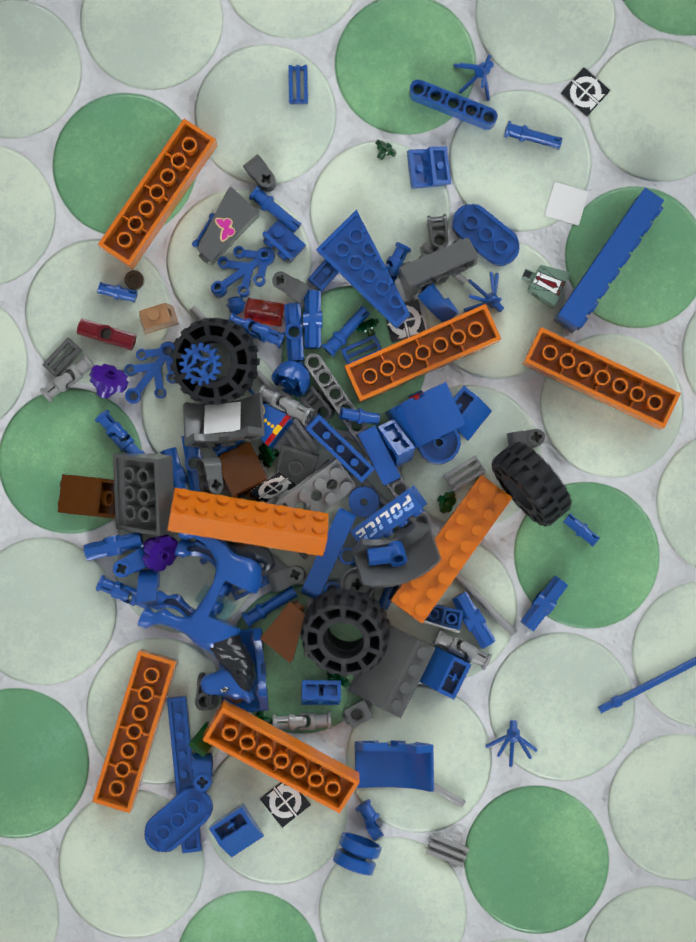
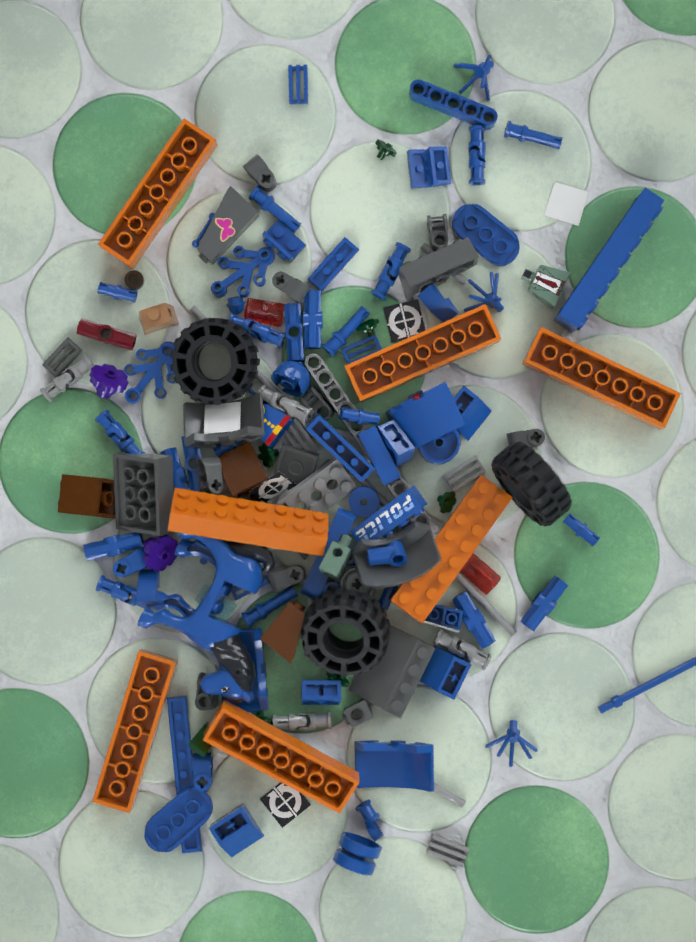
blue gear [179,343,223,386] -> none
blue wing [316,209,410,329] -> none
sticker [561,67,611,116] -> none
none -> sand green torso [319,534,352,582]
none -> clear red slope [460,553,501,595]
none -> blue piece [469,125,486,186]

